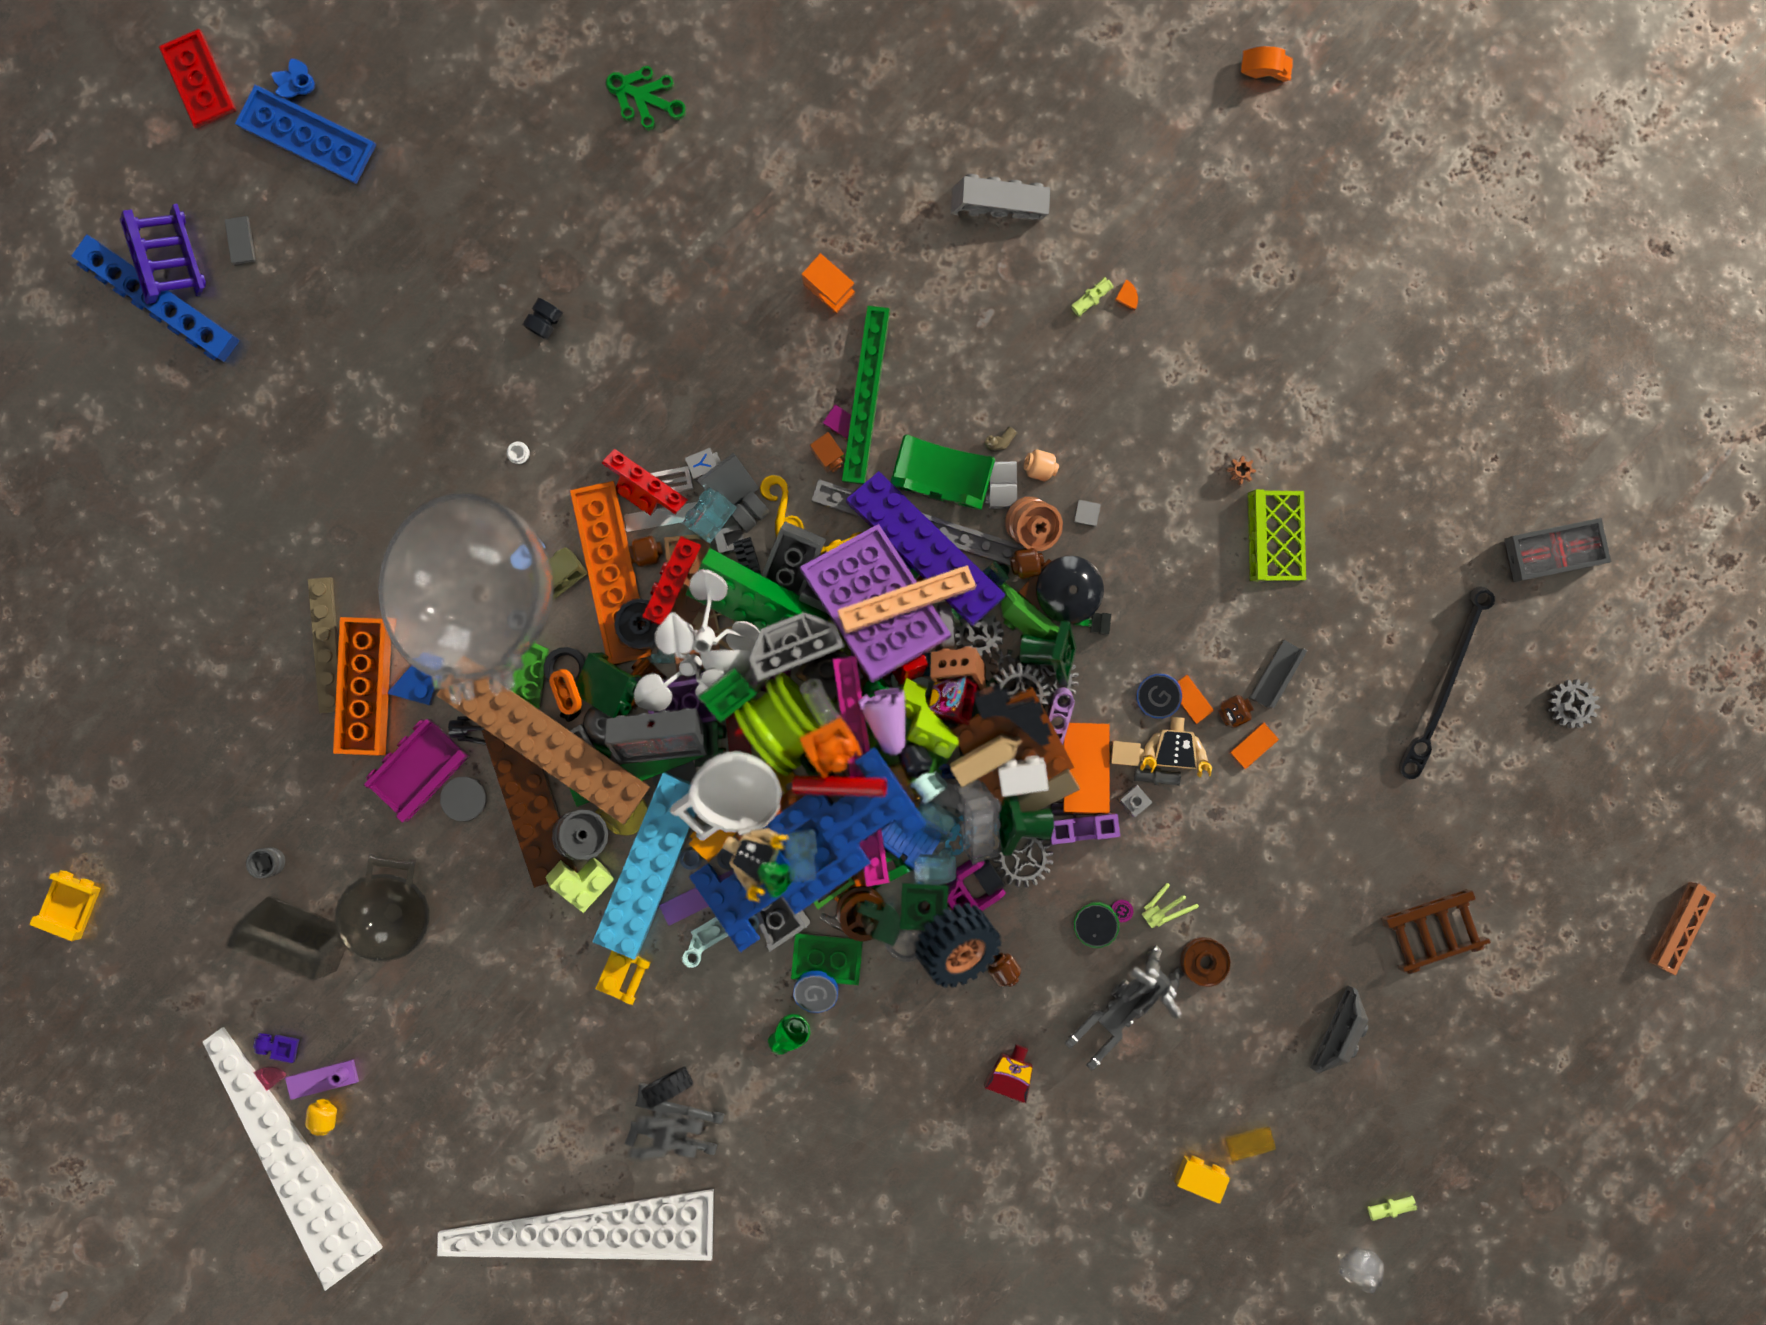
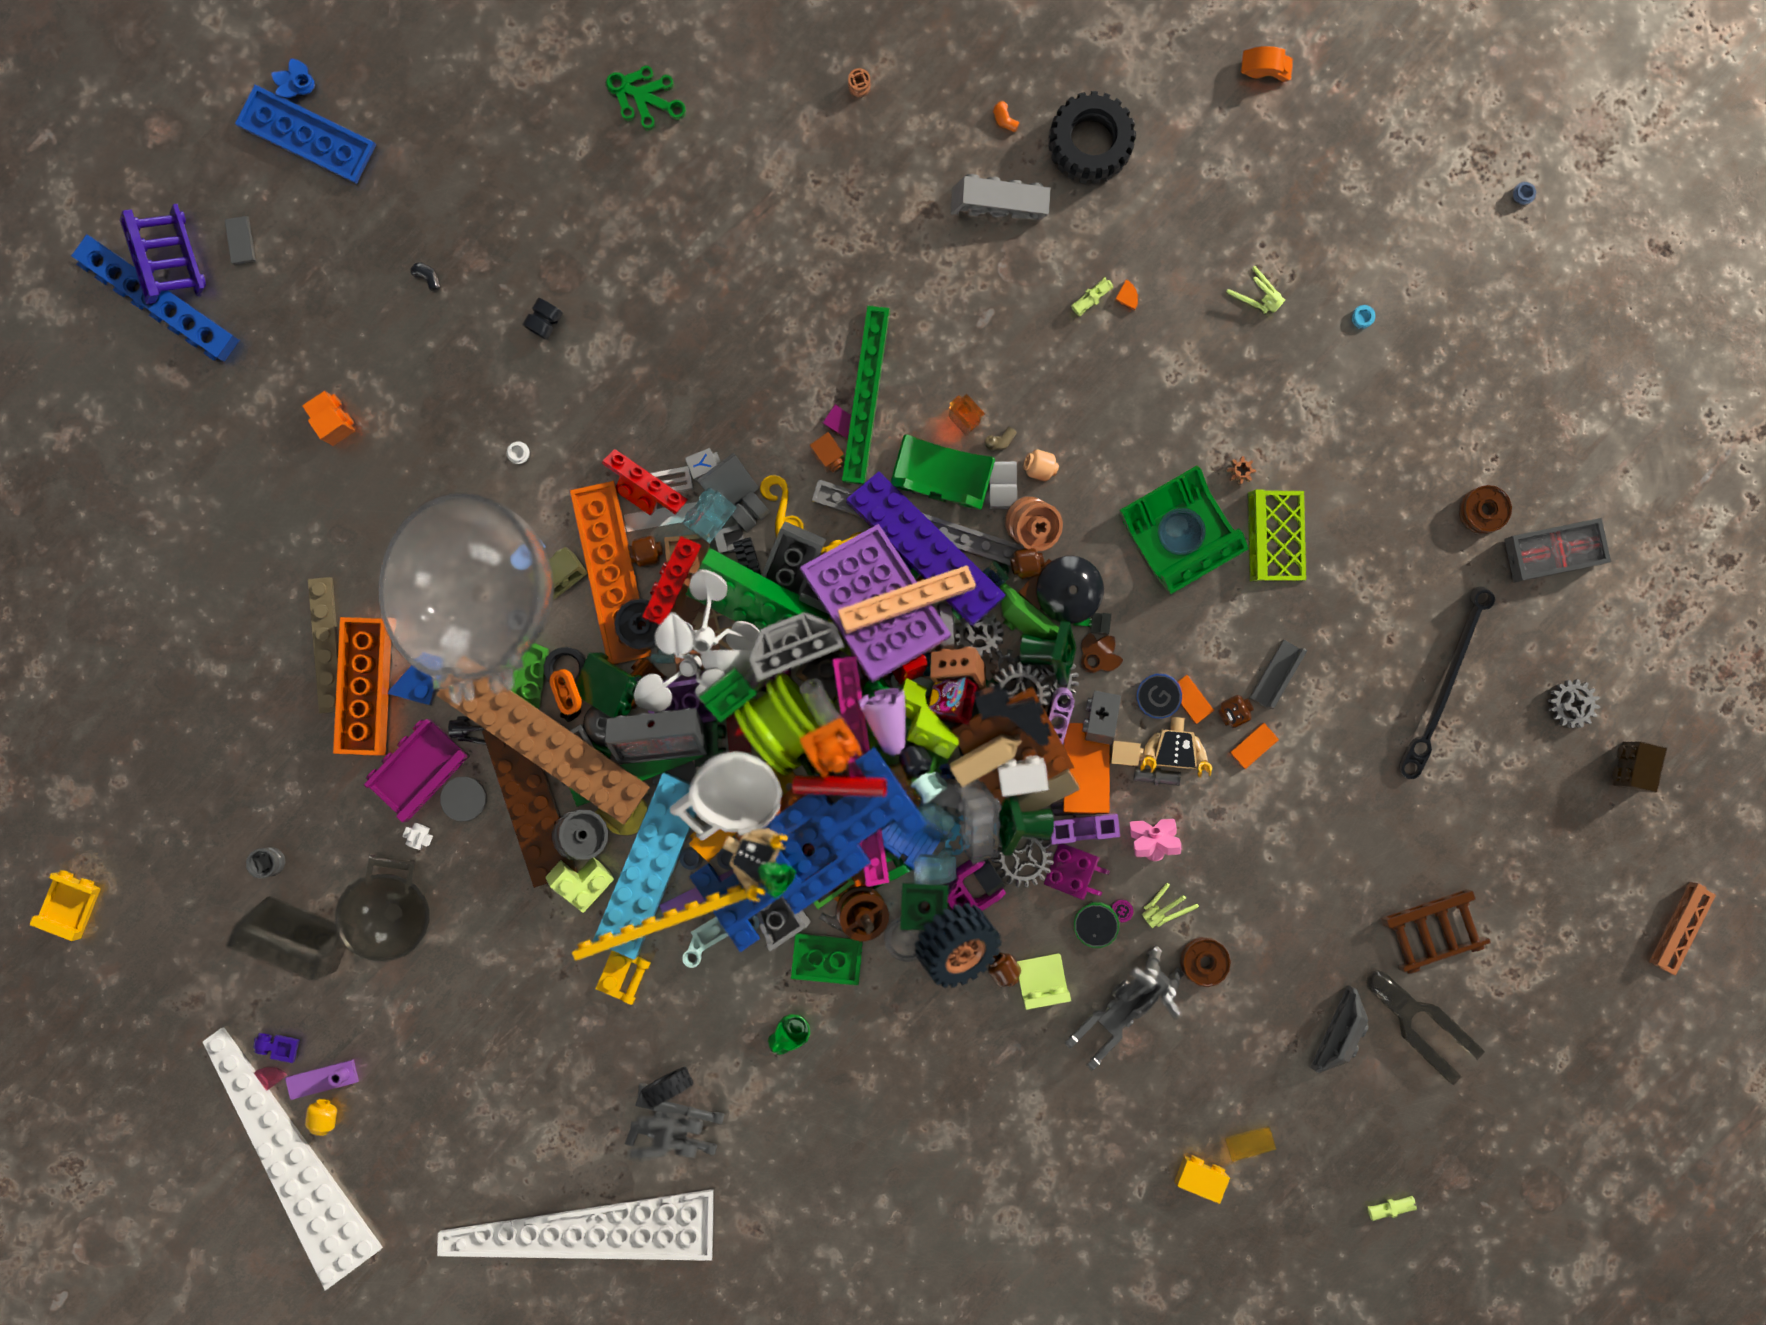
red tile [158,29,237,129] -> none
clear light blue brick [786,830,817,882] -> none
black tile [793,971,839,1013] -> none
orange piece [802,253,855,314] -> none
clear green brick [855,900,901,946] -> none
dark red torso [984,1044,1033,1104] -> none
light grey tile [1074,500,1101,527] -> none
light grey brick [1117,785,1153,817] -> none
clear cone [1339,1247,1385,1293] -> none
none -> orange brick [302,391,355,446]
none -> white gear [402,823,433,850]
none -> black arm [410,262,440,291]
none -> yellow plate [572,885,748,961]
none -> nougat wheel [848,68,871,97]
none -> clear orange brick [948,393,985,436]
none -> orange arm [993,101,1020,132]
none -> yellowish green bracket [1017,953,1071,1010]
none -> magenta plate [1044,843,1110,900]
none -> black tyre [1048,91,1136,184]
none -> reddish brown plate [1081,633,1123,673]
none -> dark grey brick [1082,691,1121,745]
none -> green panel [1120,465,1249,594]
none -> bright pink plant [1130,819,1181,861]
none -> yellowish green plant [1226,266,1285,314]
none -> medium azure tile [1351,305,1376,329]
none -> clear smoke piece [1366,970,1485,1085]
none -> reddish brown wheel [1459,485,1512,534]
none -> sand blue plate [1513,182,1536,205]
none -> dark brown brick [1612,741,1667,793]

